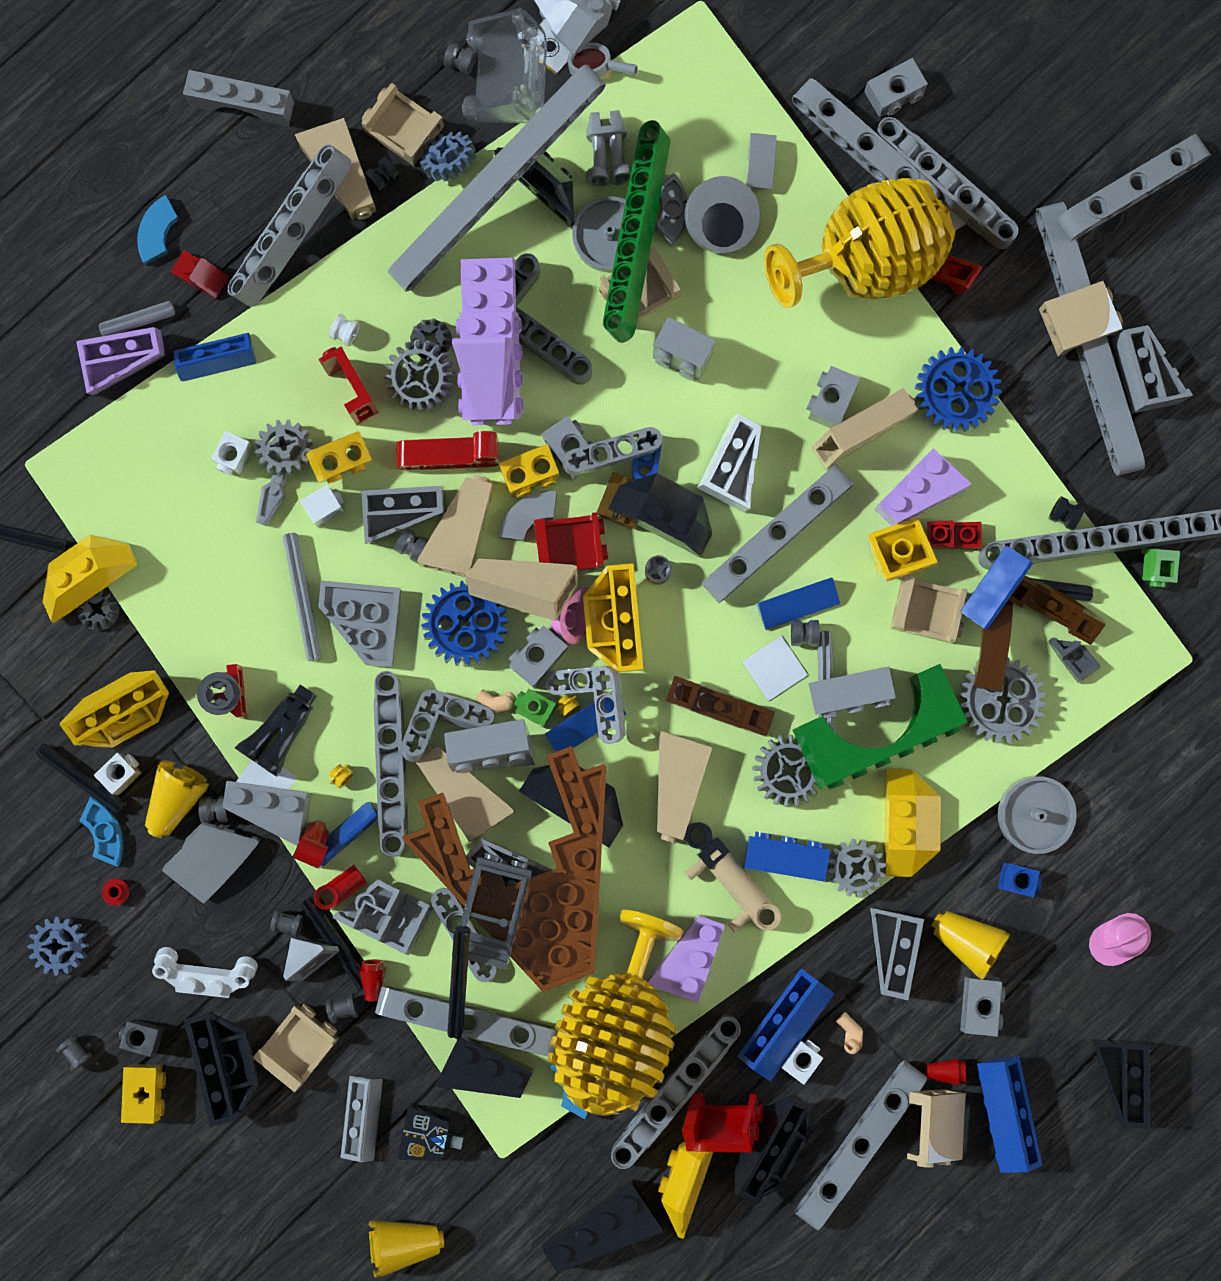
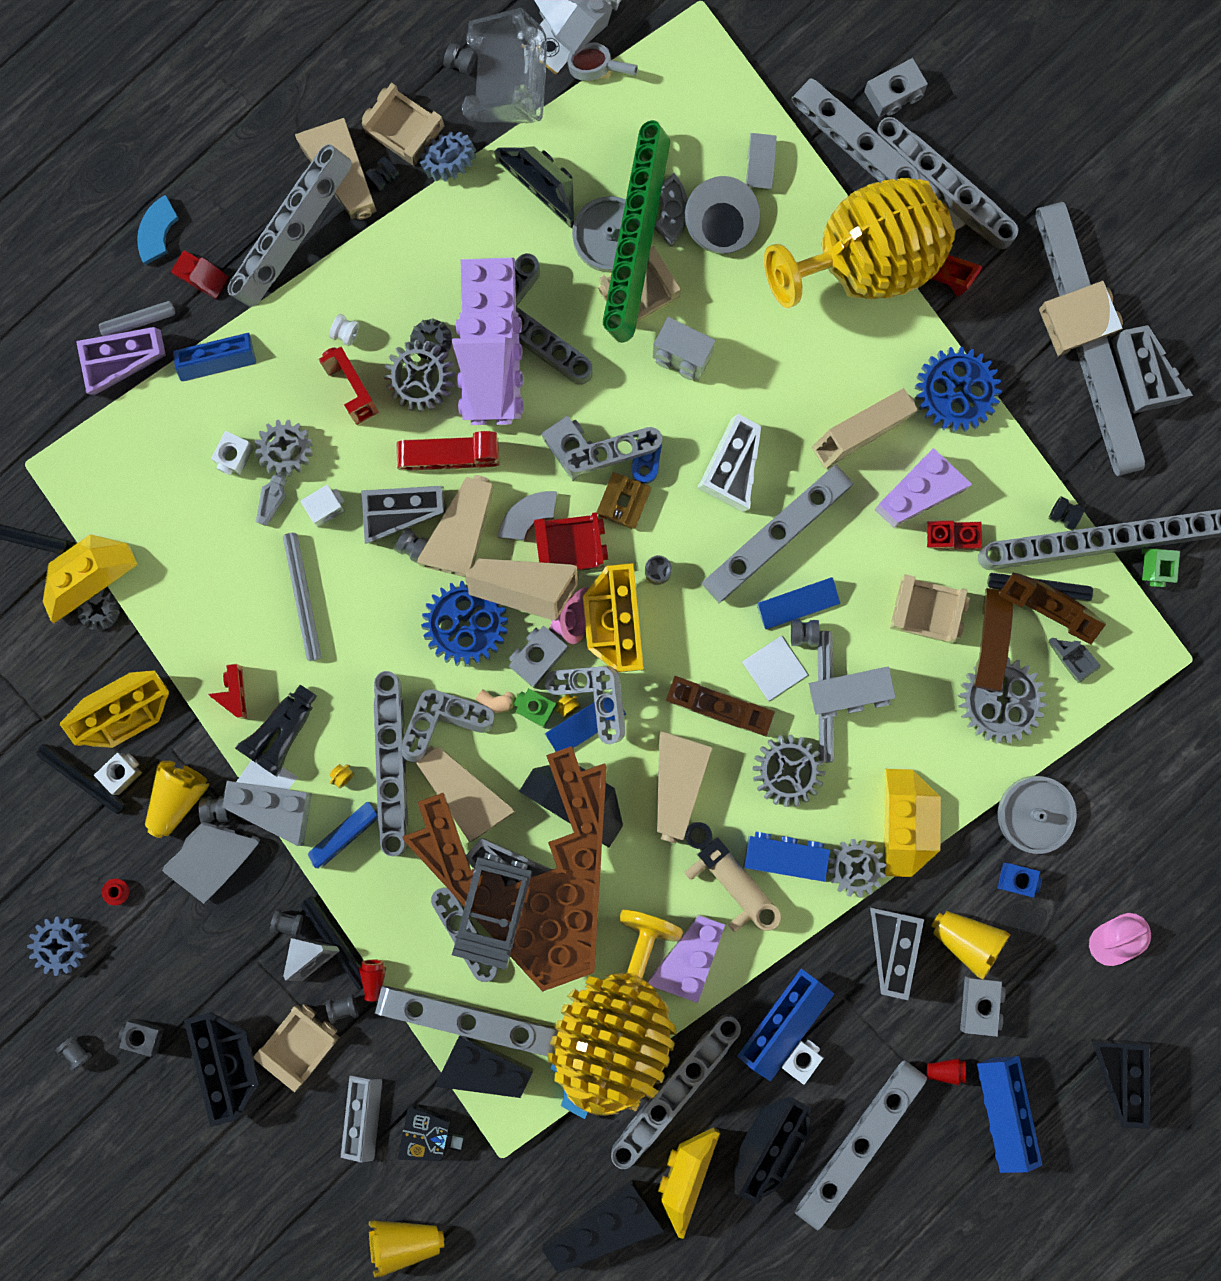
dark azure tile [79,797,124,867] -> none
yellow brick [121,1064,166,1124] -> none
white plate [152,947,258,998] -> none
light grey arch [183,70,294,127] -> none
dark grey gear [197,672,241,715] -> none
red piece [293,820,329,869] -> none
yellow brick [306,431,372,485] -> none
red piece [314,864,367,910] -> none
light grey plate [318,581,401,668] -> none
light grey slope [333,880,433,956] -> none
light grey beam [388,64,606,292] -> none
light grey wedge [444,719,535,773] -> none
black axle [447,925,470,1040] -> none
yellow brick [498,444,560,498] -> none
light grey piece [586,110,632,186] -> none
black wedge [608,473,712,558] -> none
red panel [682,1092,763,1152] -> none
green arch [792,664,967,791] -> none
light grey brick [806,366,860,428] -> none
light nougat arm [836,1012,863,1054] -> none
yellow slope [868,517,938,582] -> none
tan panel [907,1089,966,1168] -> none
slope [961,546,1033,630] -> none
light grey beam [1056,134,1211,241] -> none

